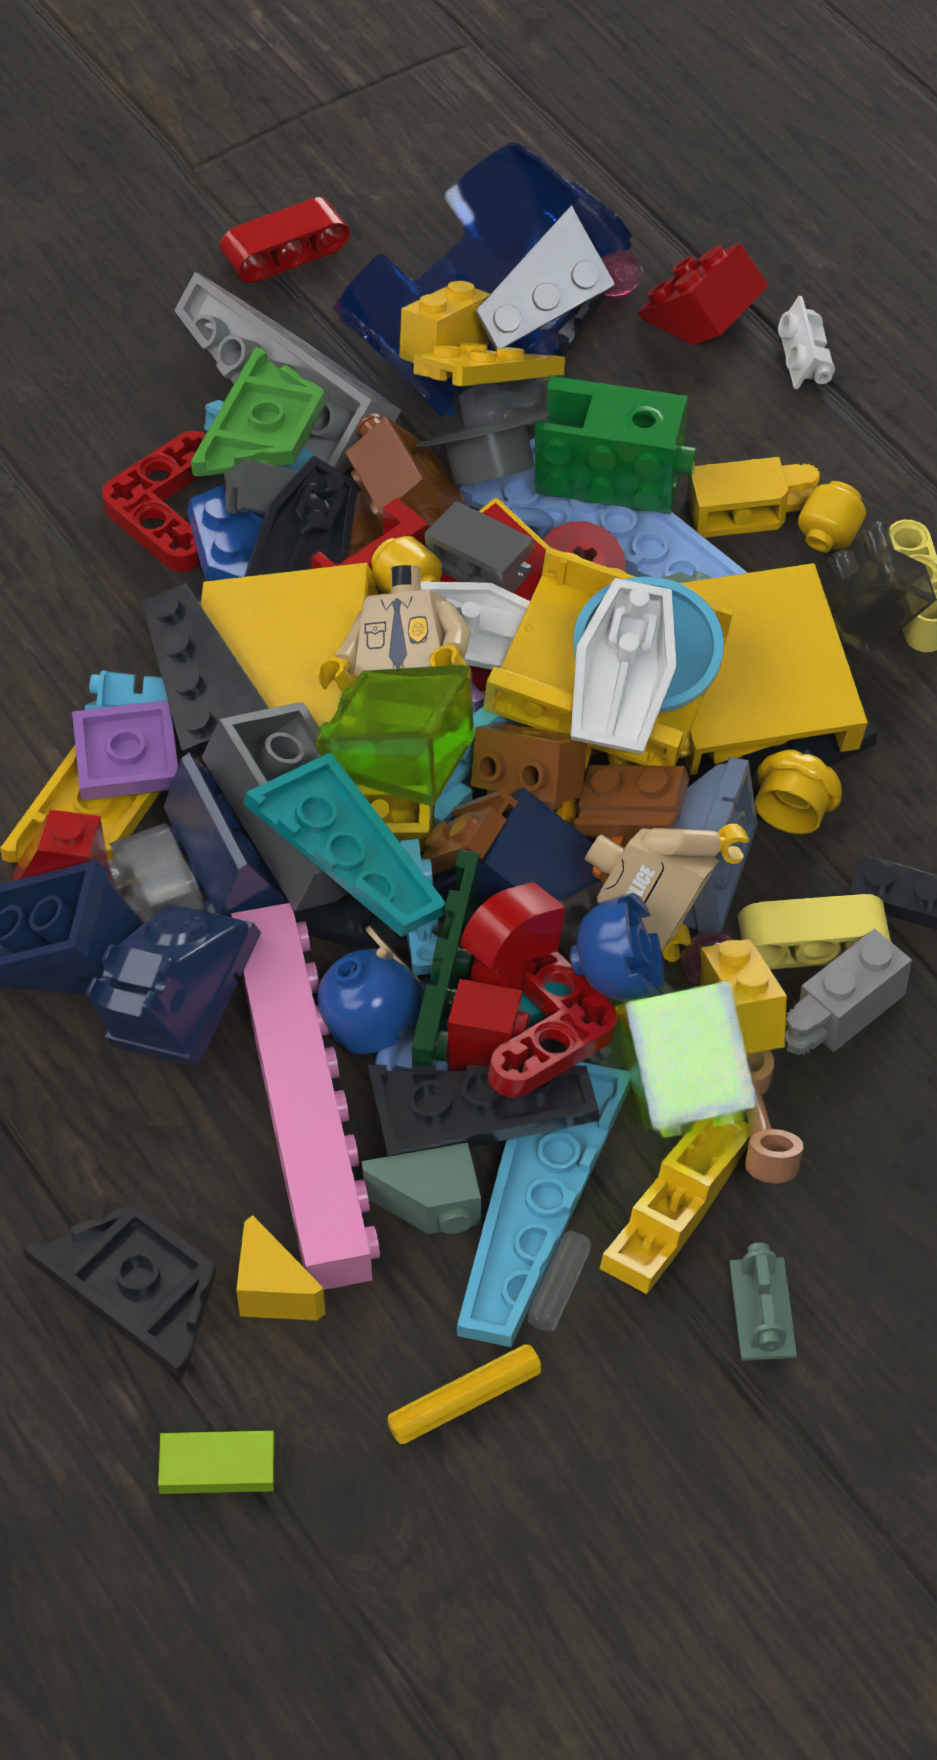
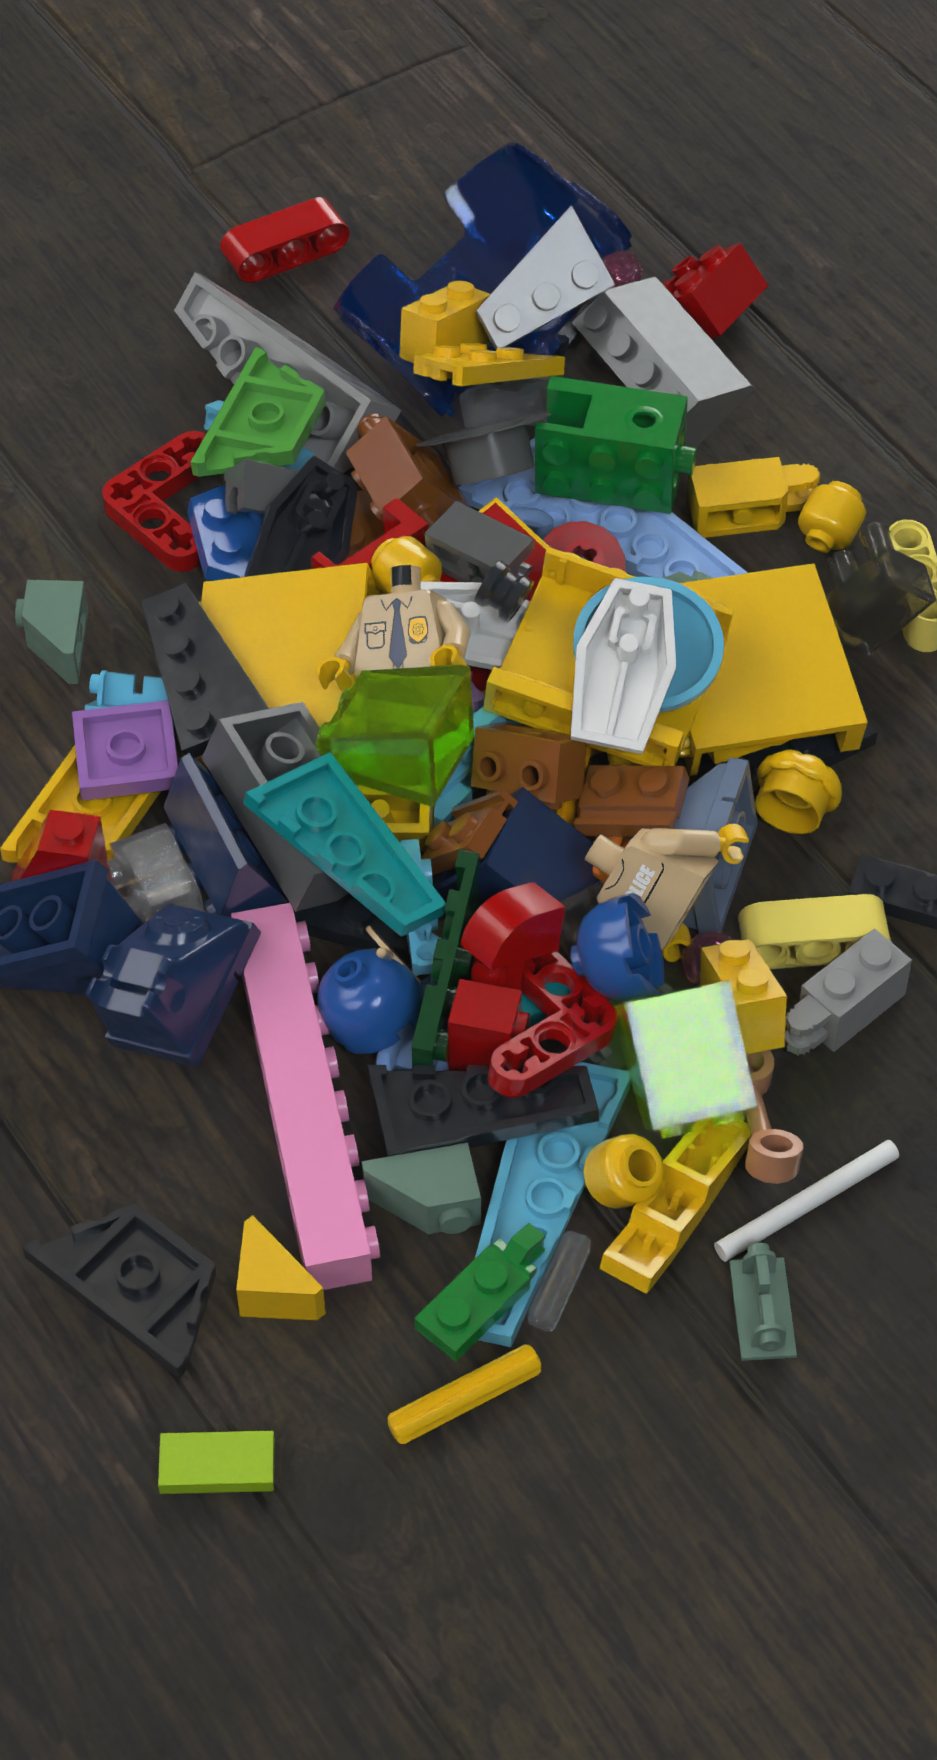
white hinge [778,296,835,389] -> none
none -> sand green slope [15,580,89,684]
none -> green hinge [414,1223,546,1362]
none -> black wheel [474,560,534,623]
none -> slope [572,276,756,447]
none -> yellow head [583,1134,664,1209]
none -> white bar [714,1140,899,1262]

